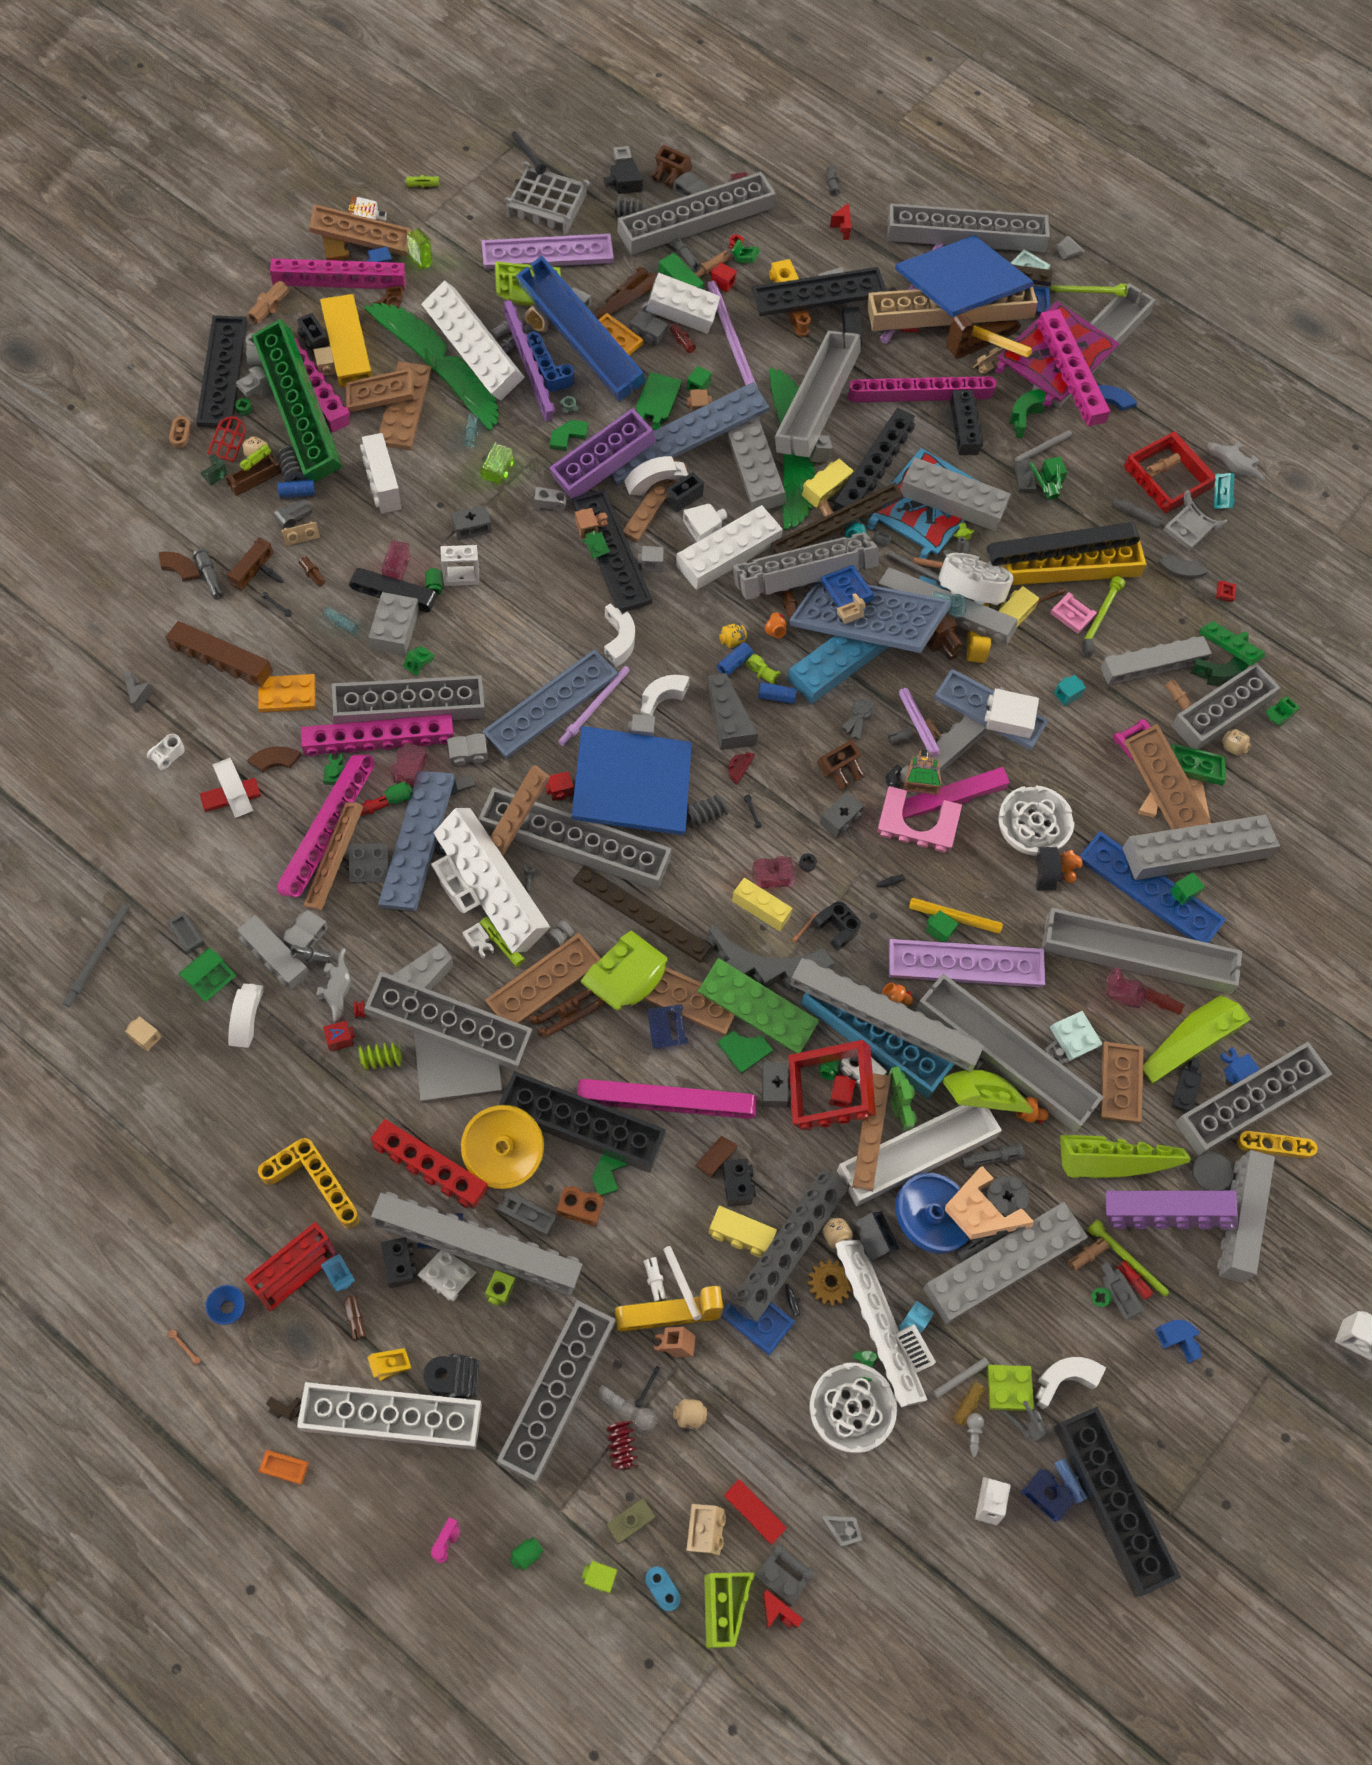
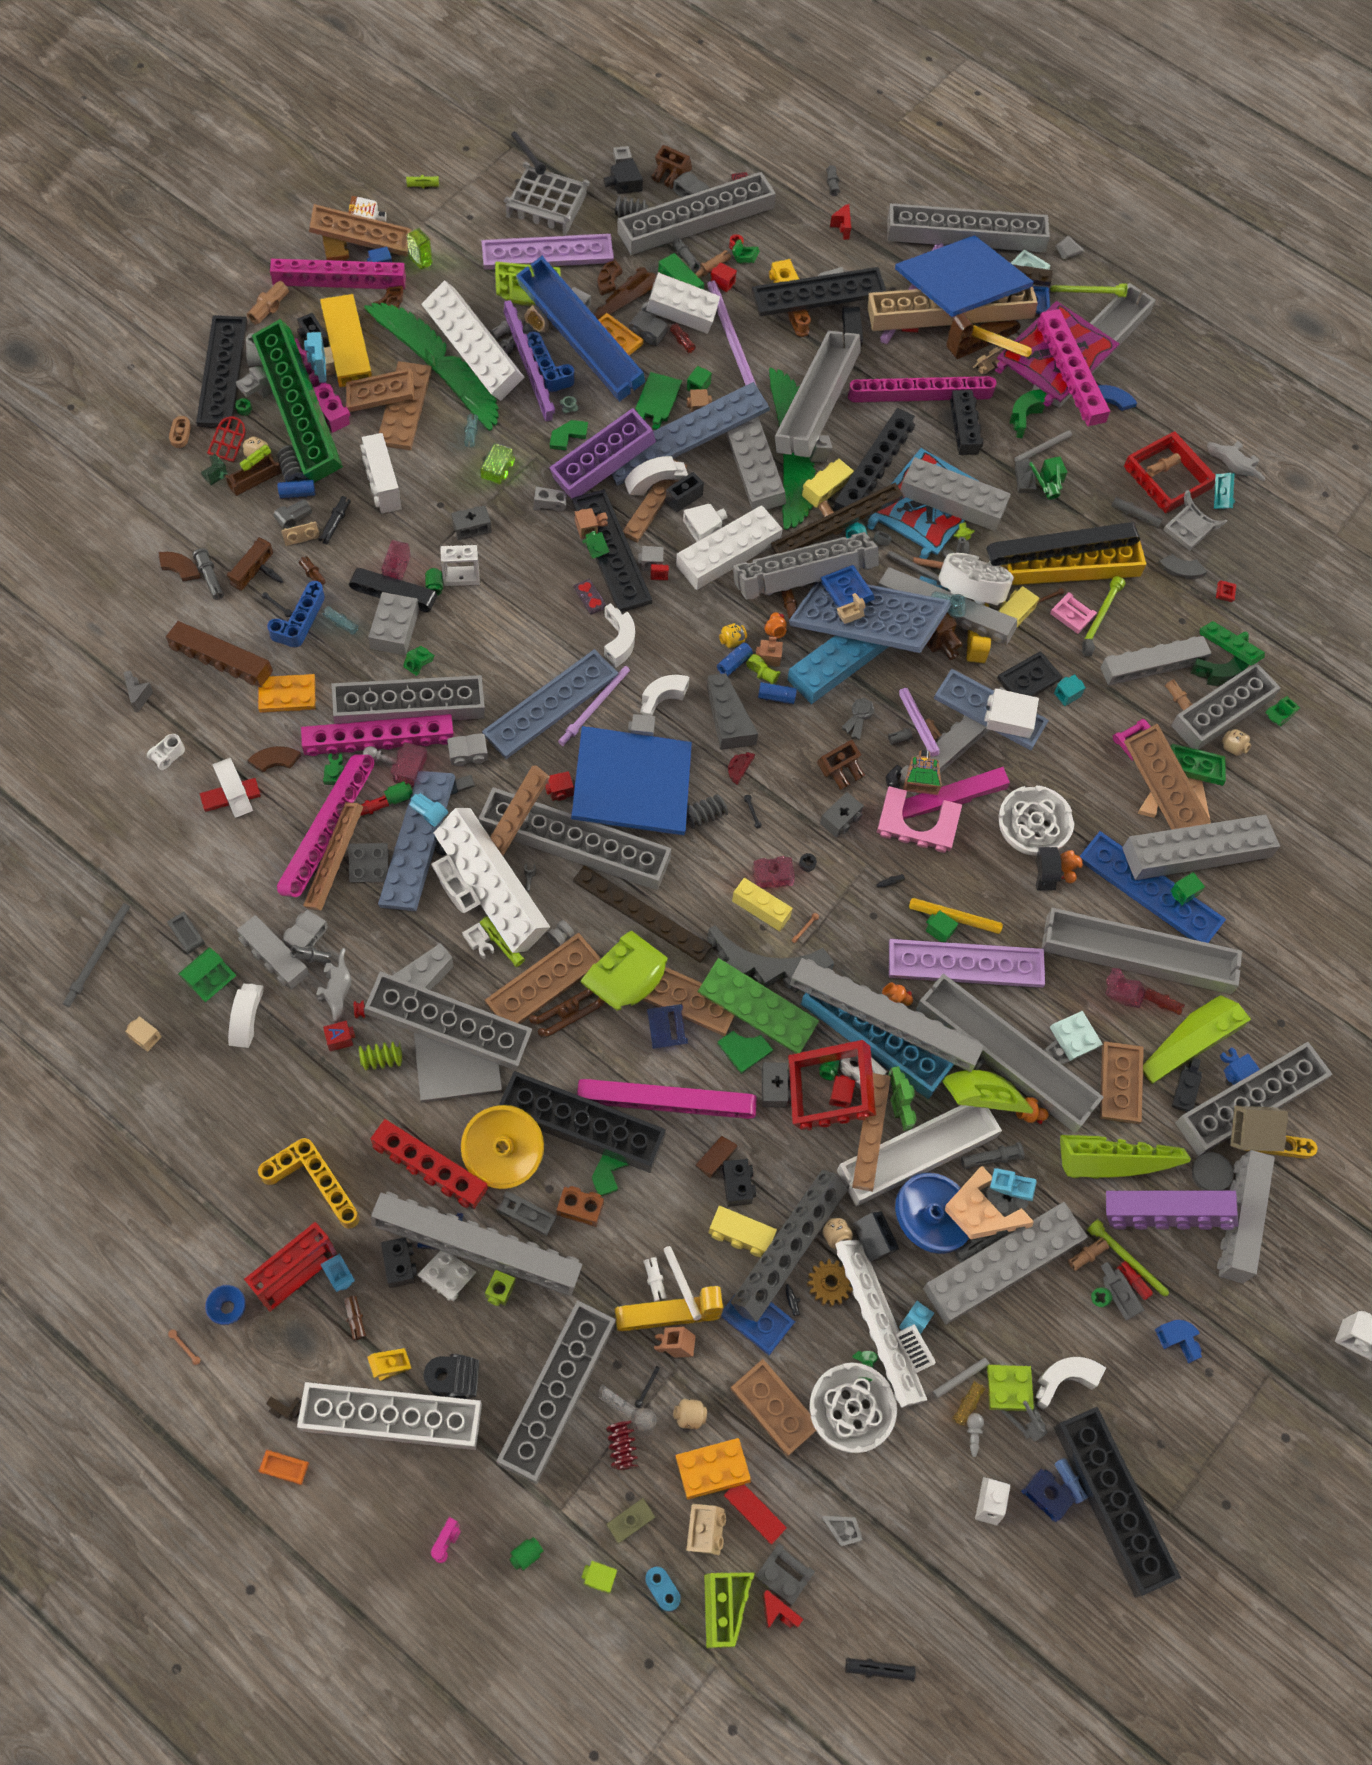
black piece [811,901,861,951] -> none
none -> blue beam [267,581,325,647]
none -> medium azure plate [304,332,326,383]
none -> black pin [318,496,351,545]
none -> light grey bar [363,746,398,765]
none -> medium azure piece [409,793,449,827]
none -> tile [574,578,606,615]
none -> reddish brown tile [598,259,622,296]
none -> red tile [650,564,669,581]
none -> light orange plate [676,1438,751,1500]
none -> medium nougat plate [730,1359,816,1456]
none -> nougat brick [756,637,783,667]
none -> black pin [845,1657,916,1682]
none -> medium azure slope [990,1168,1037,1201]
none -> black plate [997,651,1063,697]
none -> dark tan brick [1230,1106,1288,1151]

